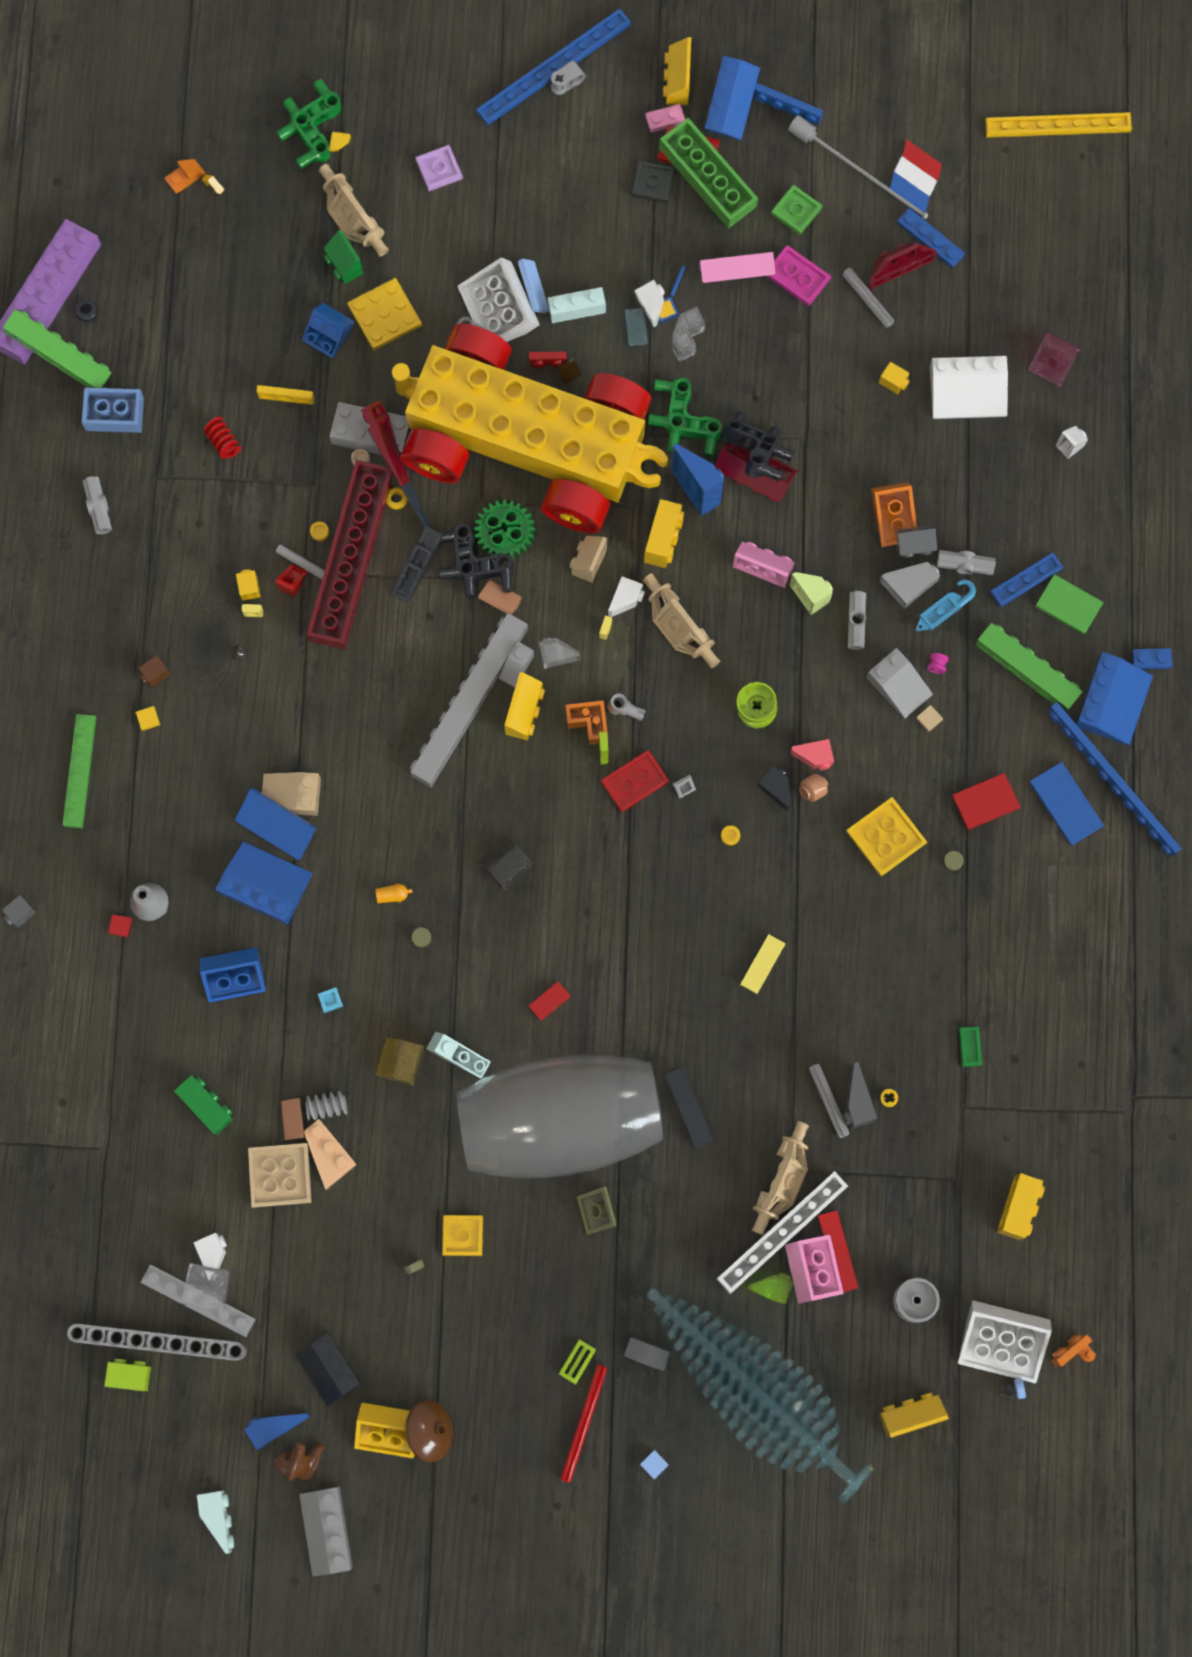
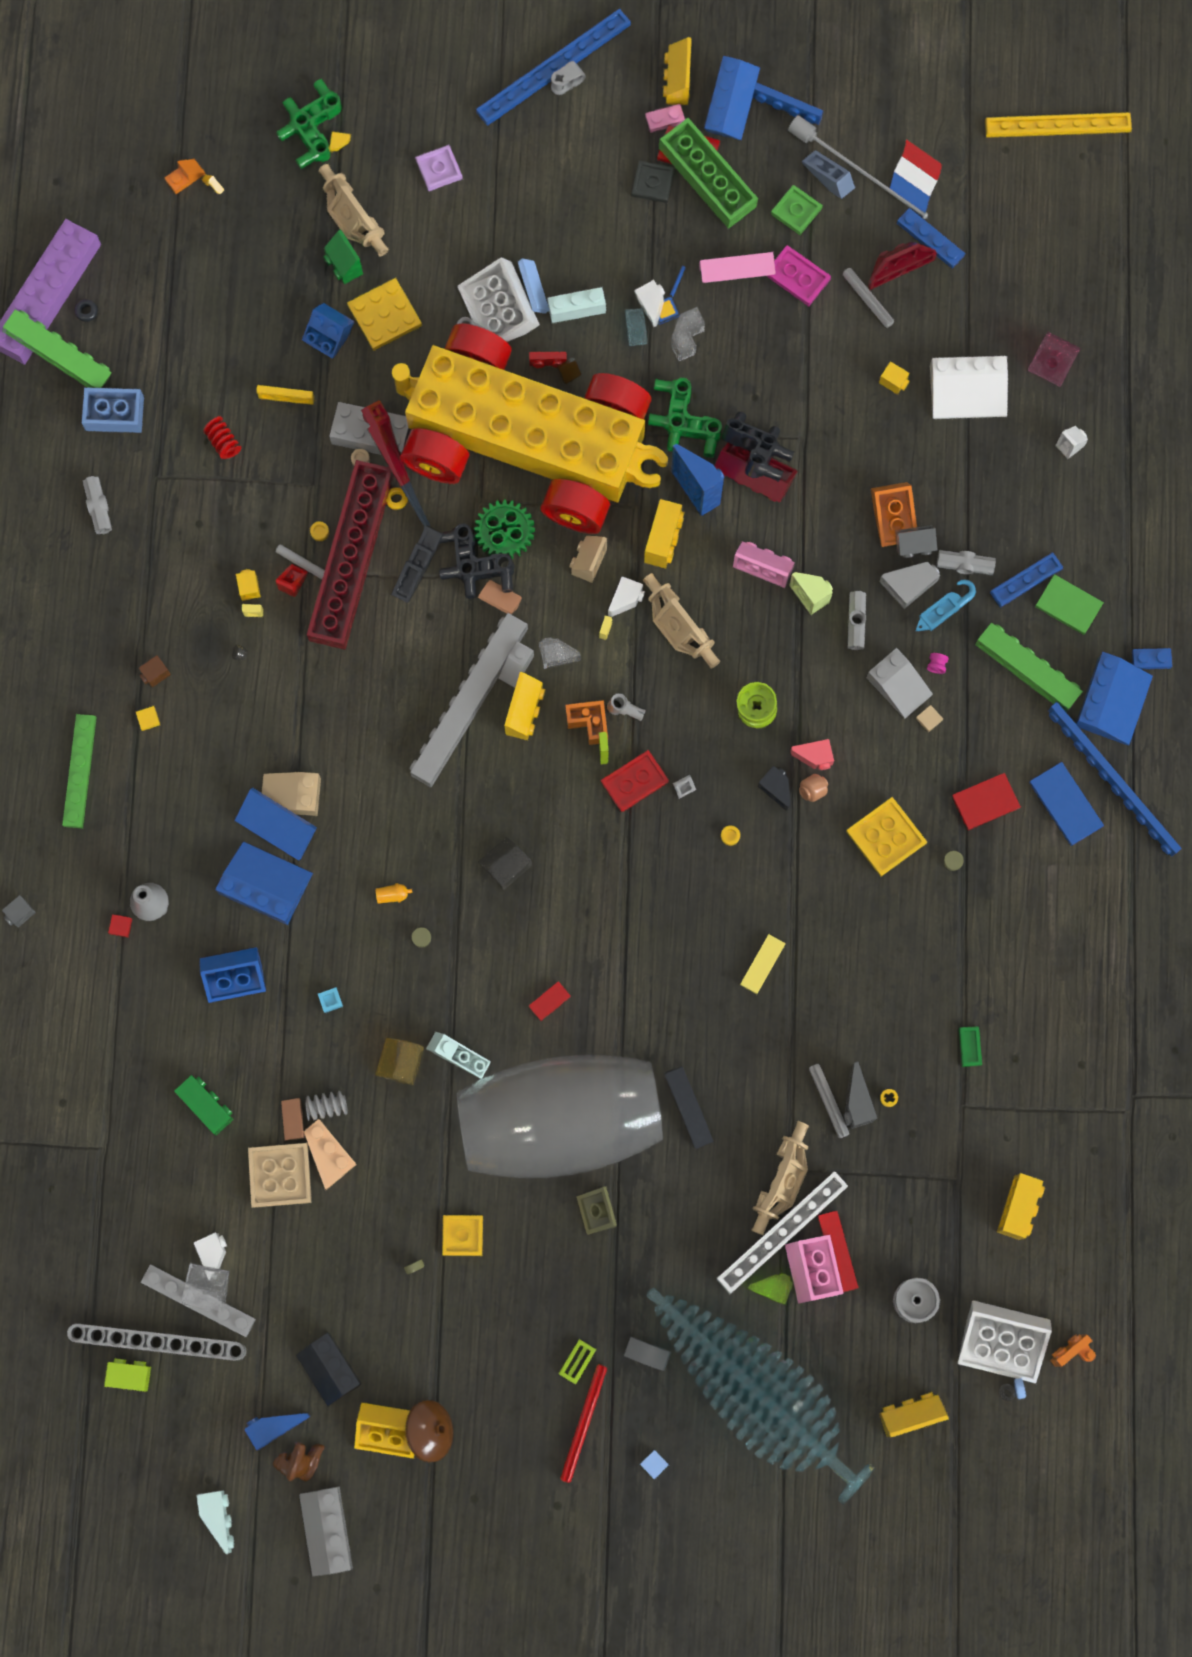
none -> sand blue slope [802,150,855,199]

